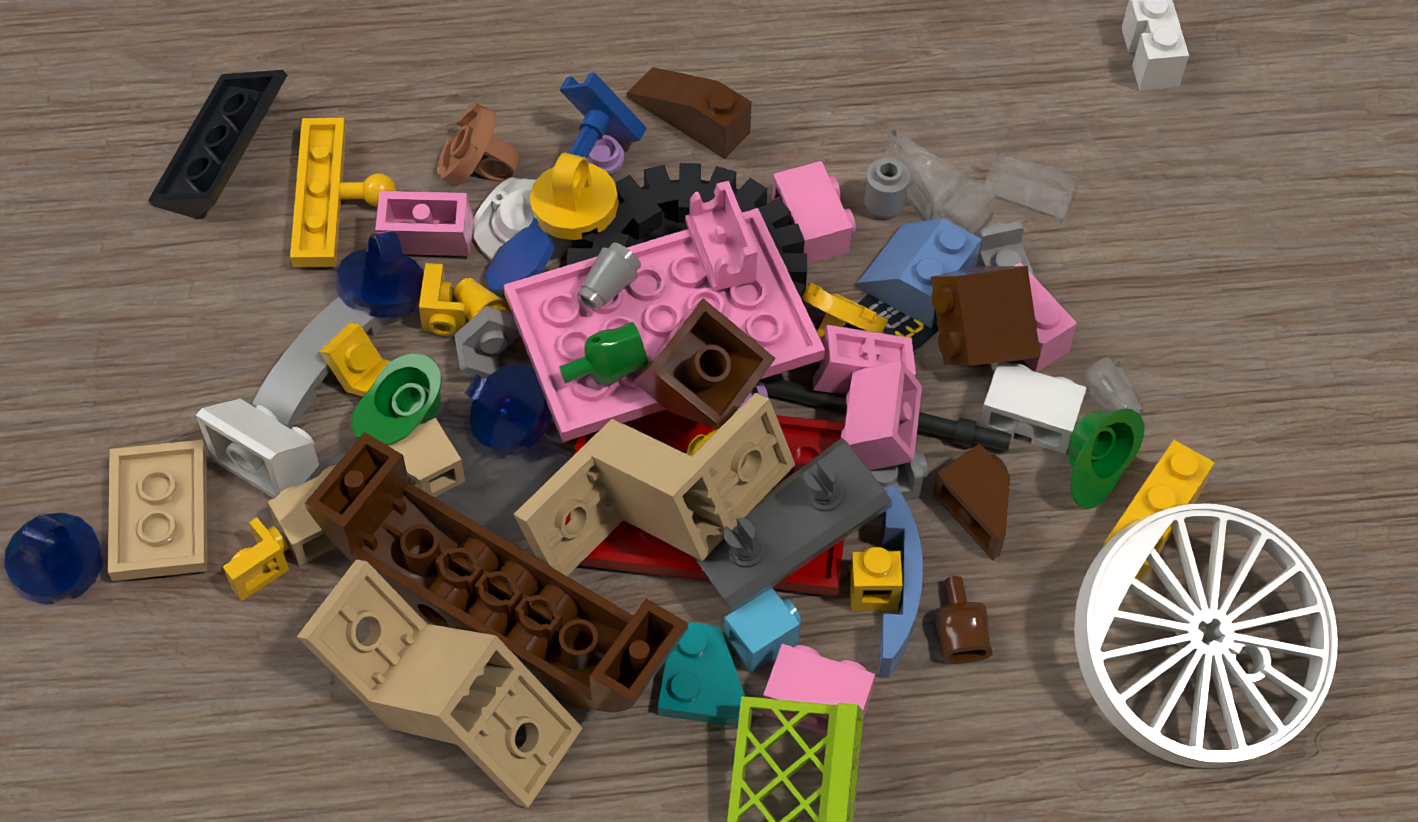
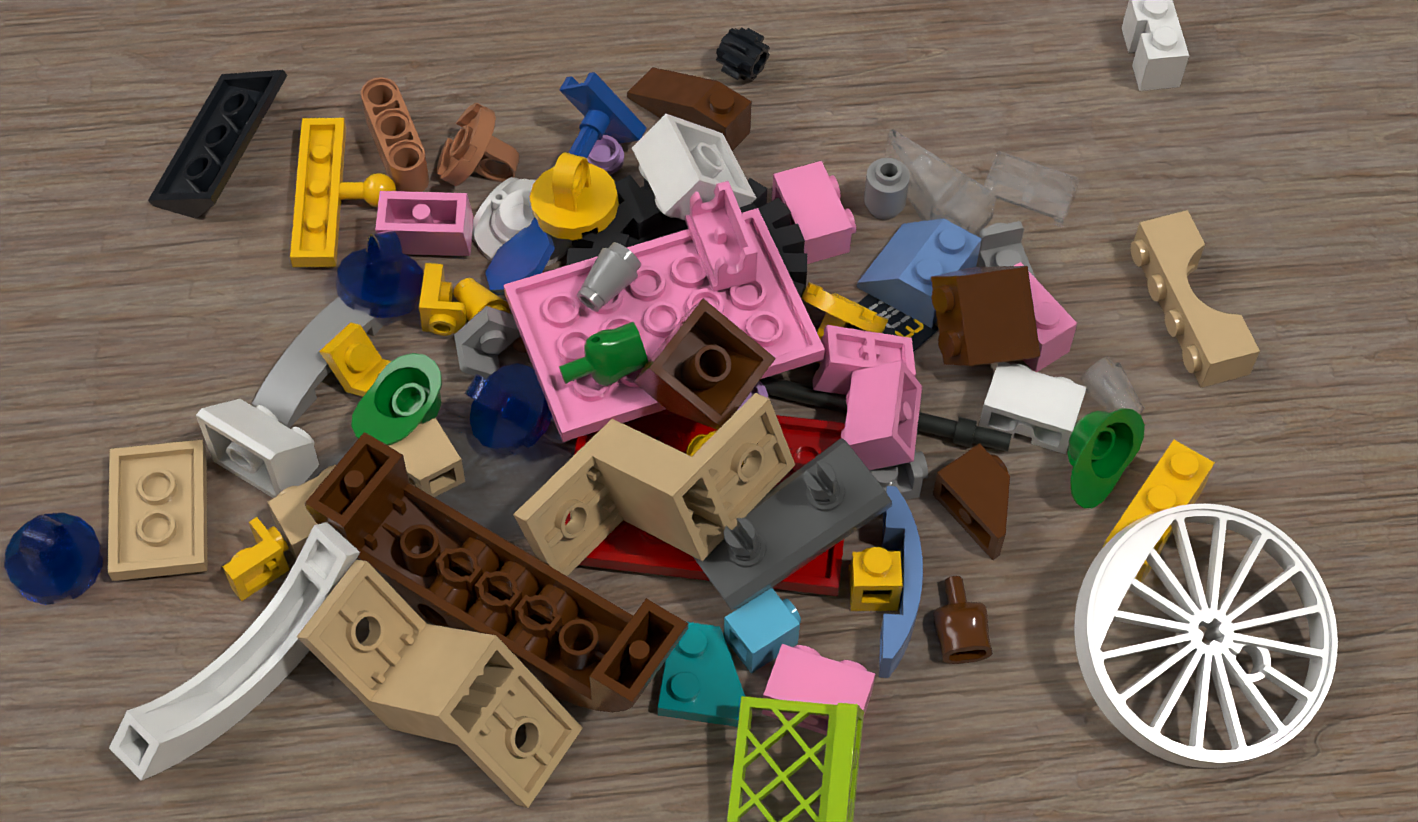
none -> white arch [109,522,360,781]
none -> nougat beam [361,77,429,192]
none -> white slope [632,114,756,220]
none -> black gear [716,27,770,80]
none -> tan arch [1130,210,1260,388]

